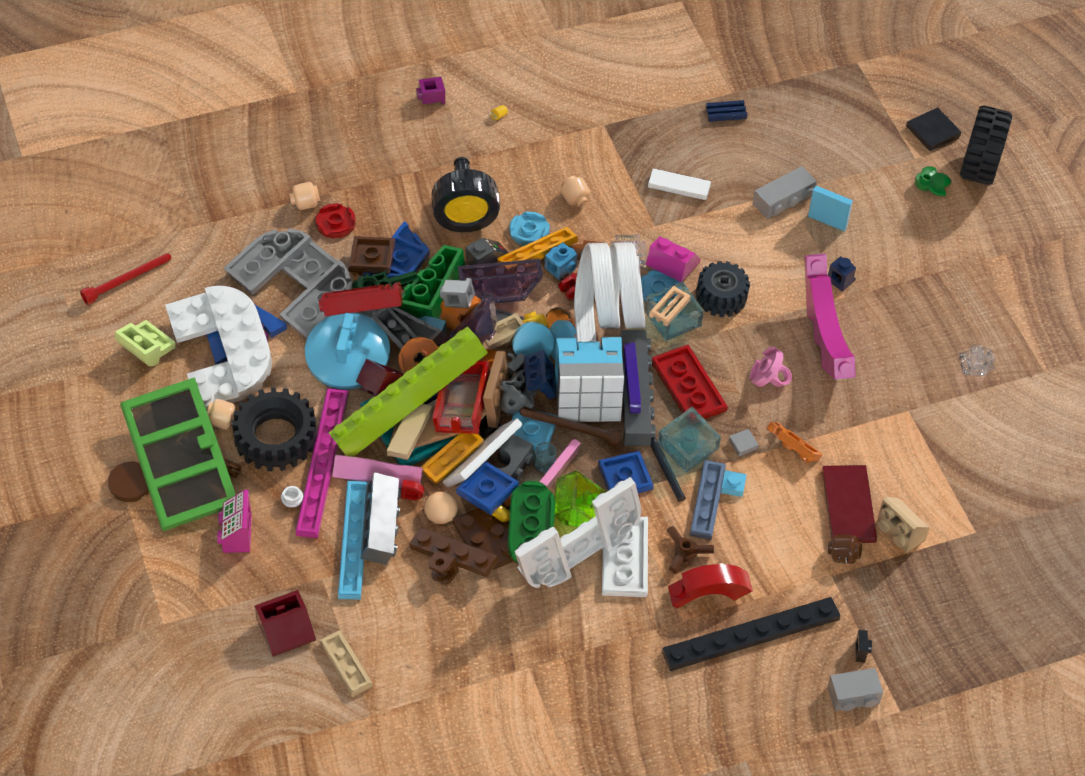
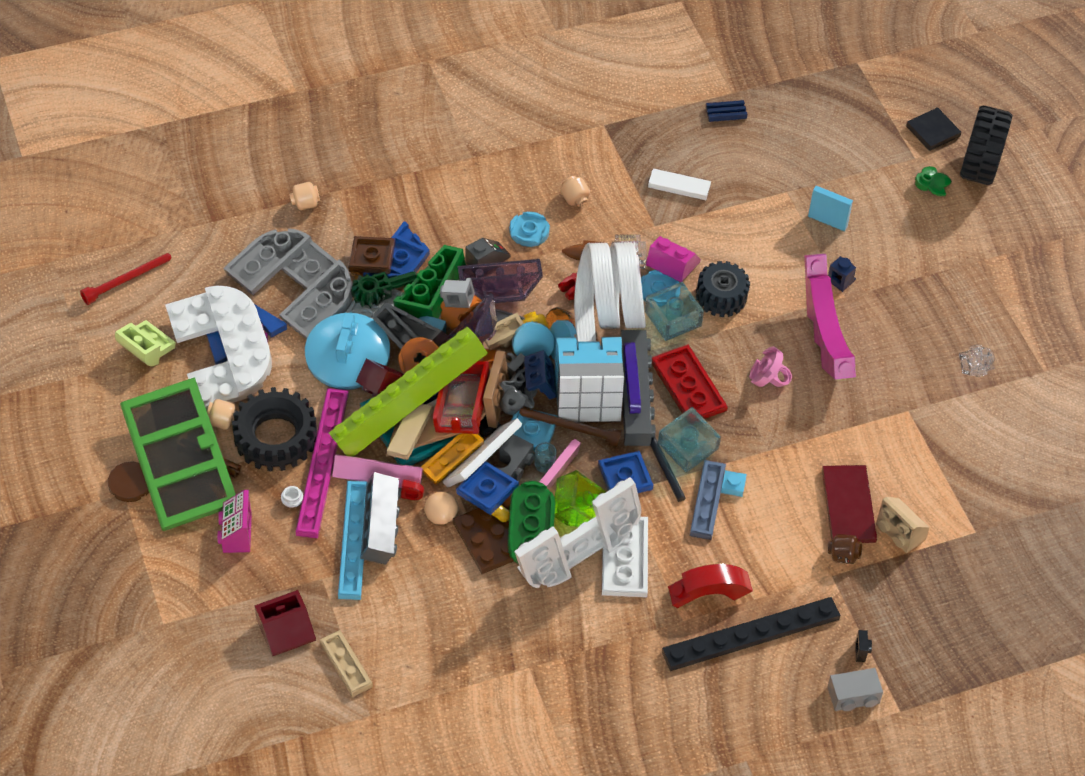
red tile [315,203,356,239] -> none
red door [319,282,403,316] -> none
reddish brown plate [409,527,498,585] -> none
magenta brick [416,77,445,104] -> none
black wheel [431,157,500,232] -> none
yellow piece [489,105,508,120] -> none
light orange plate [497,227,578,274] -> none
dark azure brick [545,243,577,280] -> none
light nougat tile [649,286,691,327] -> none
reddish brown piece [667,526,714,573] -> none
light grey tile [729,429,759,457] -> none
light grey brick [753,166,817,219] -> none
orange plate [766,421,823,463] -> none

